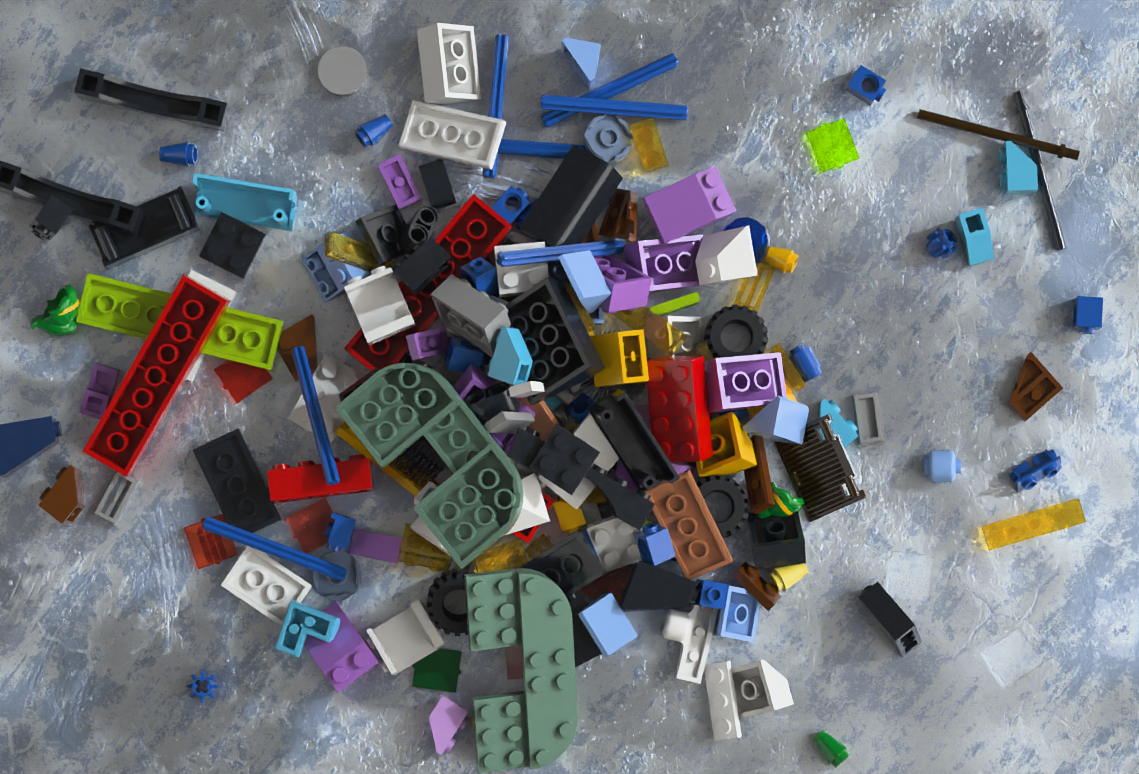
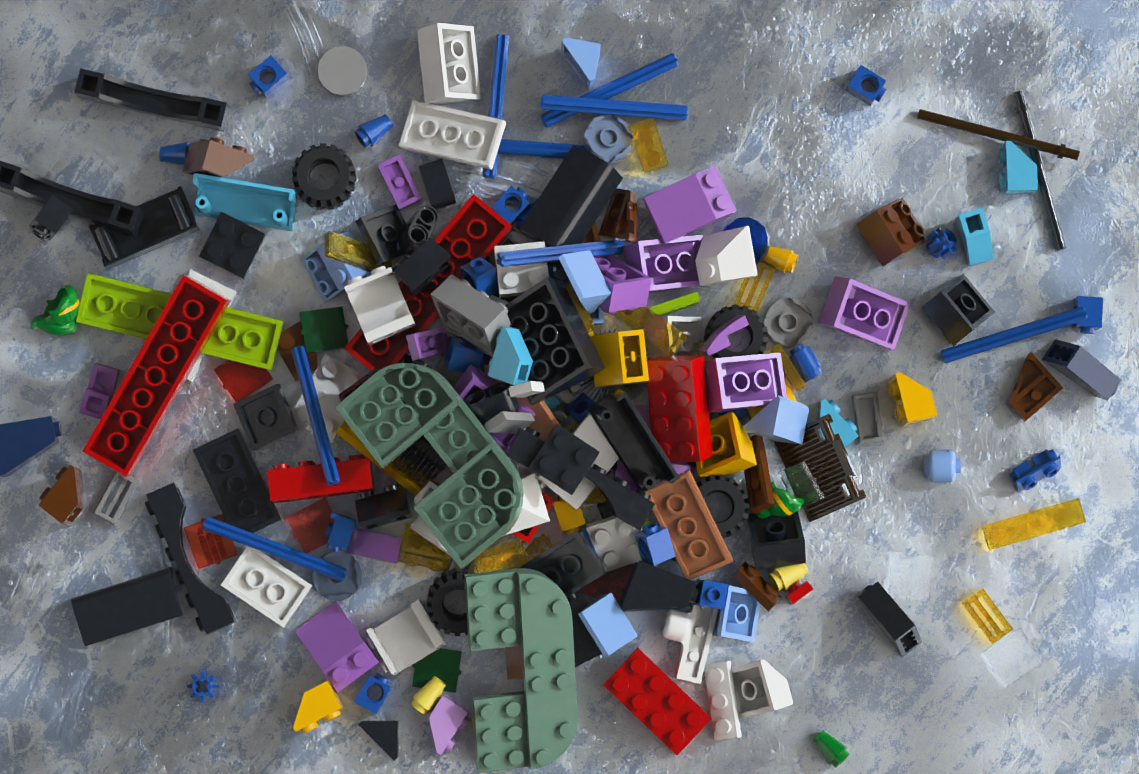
medium azure brick [275,600,340,657] -> none
clear neon green piece [806,118,860,173] -> none
none -> black piece [71,567,183,646]
none -> black arch [145,482,237,635]
none -> slope [182,137,255,177]
none -> black plate [233,384,299,451]
none -> blue brick [248,55,289,97]
none -> black tyre [292,143,356,210]
none -> yellow slope [293,681,344,734]
none -> dark green piece [299,306,348,353]
none -> blue brick [354,673,392,714]
none -> black slope [355,484,413,531]
none -> black slope [358,721,399,761]
none -> light yellow cone [411,676,446,715]
none -> red brick [602,648,712,755]
none -> medium lavender slope [700,315,749,356]
none -> light grey tile [764,298,813,348]
none -> clear piece [777,461,825,507]
none -> red plate [785,580,813,605]
none -> medium lavender slope [819,276,911,350]
none -> reddish brown slope [856,197,928,266]
none -> yellow slope [887,372,938,427]
none -> black slope [922,273,995,346]
none -> blue axle [941,306,1088,363]
none -> clear yellow tile [962,588,1013,644]
none -> slope [1042,339,1122,400]

